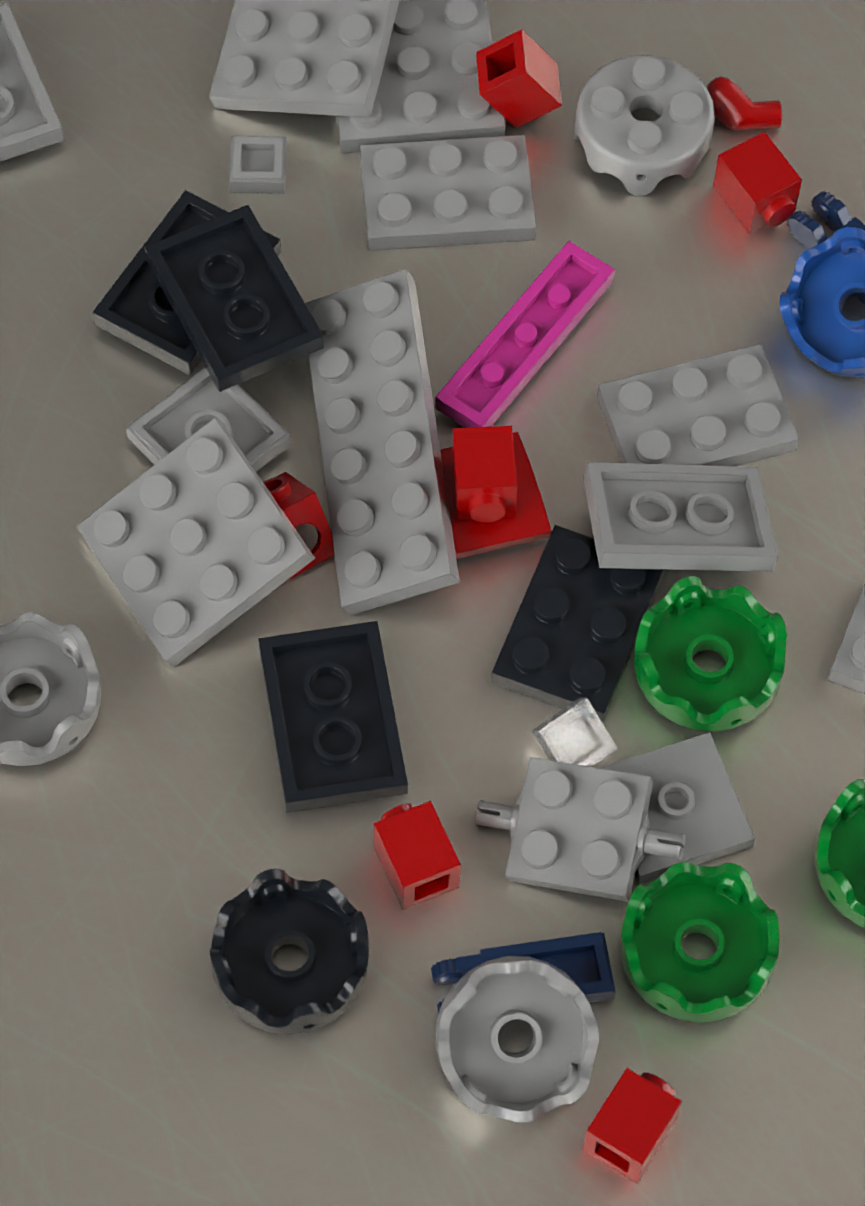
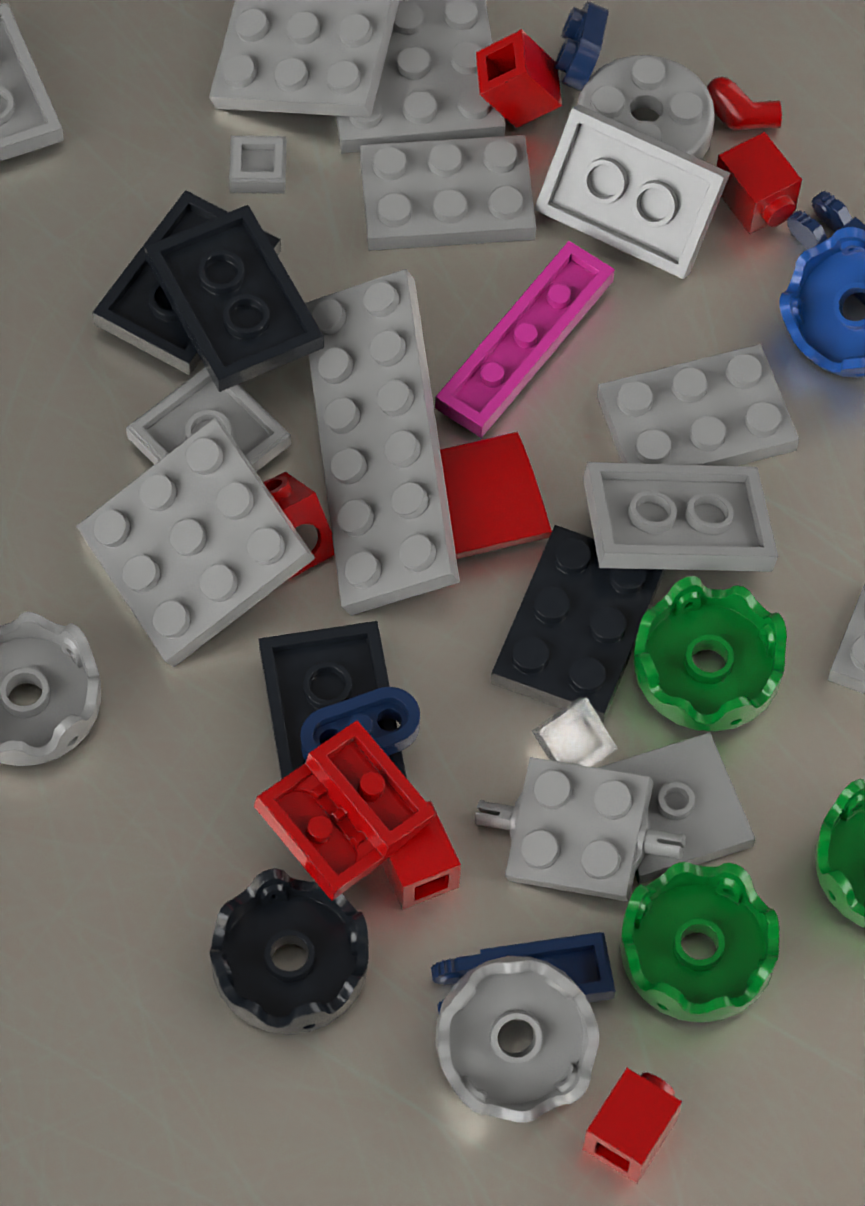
red brick [452,425,517,523] -> none
none -> red slope [254,720,436,901]
none -> dark blue plate [301,687,420,760]
none -> plate [534,104,730,279]
none -> dark blue plate [554,1,609,91]

